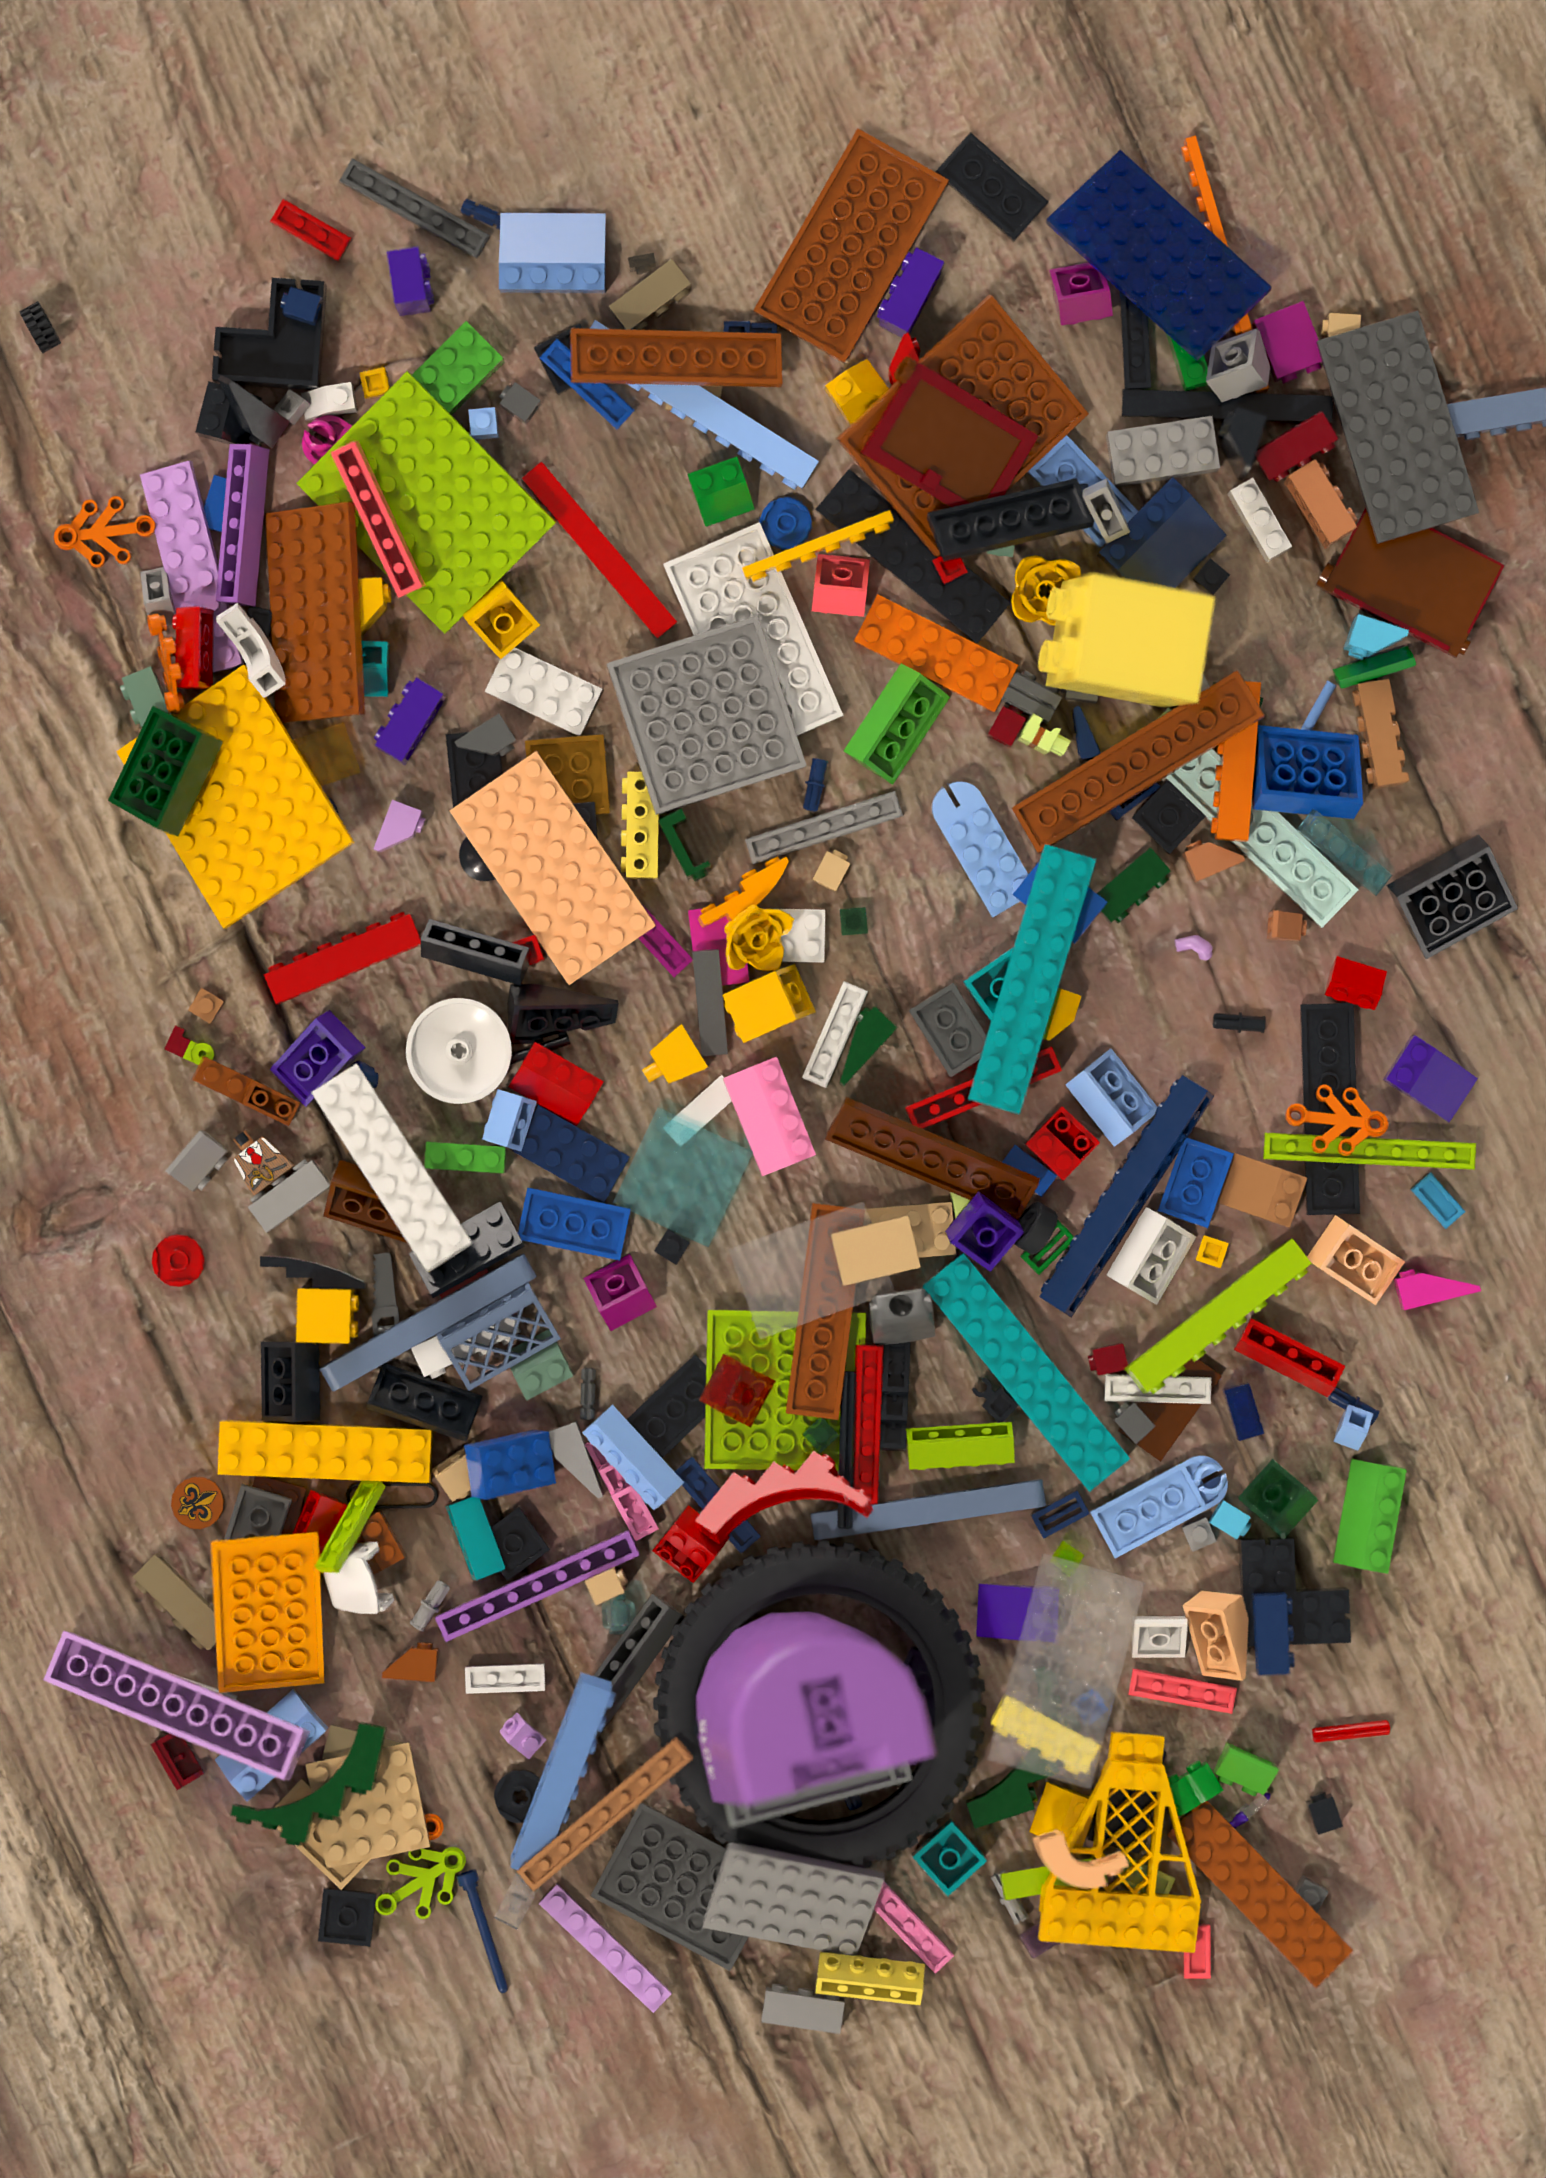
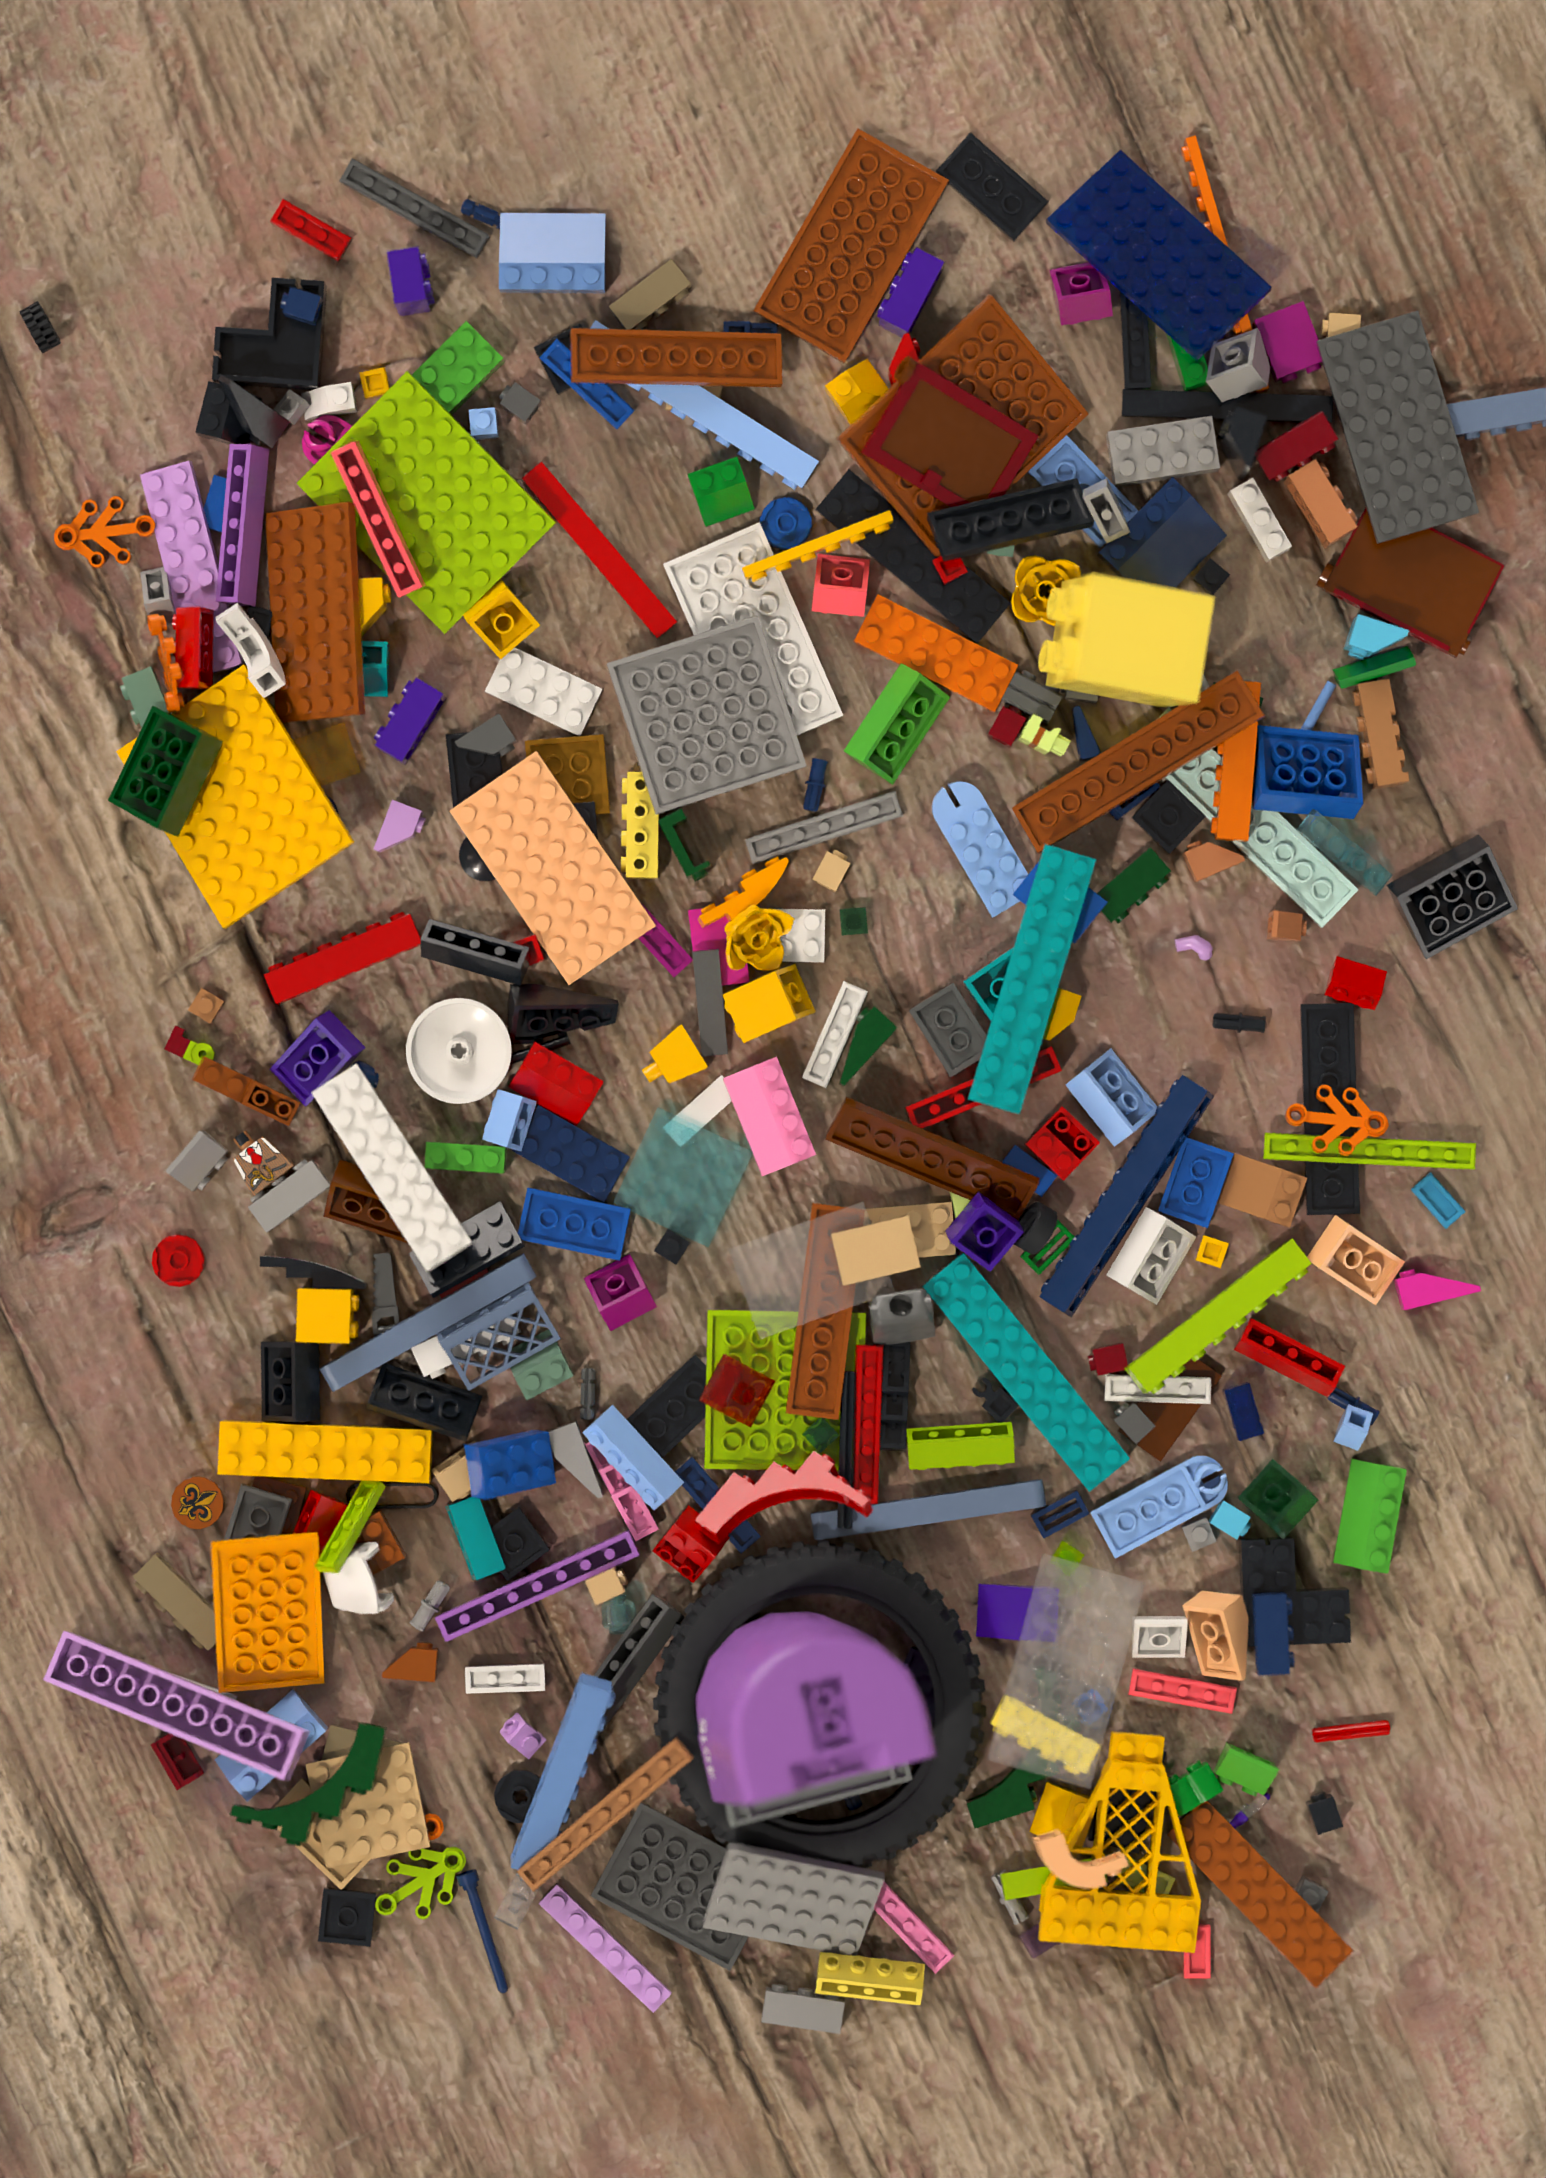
clear smoke plate [628,253,656,275] -> none
teal brick [912,1818,987,1896] -> none
dark purple slope [1383,1035,1478,1123] -> none

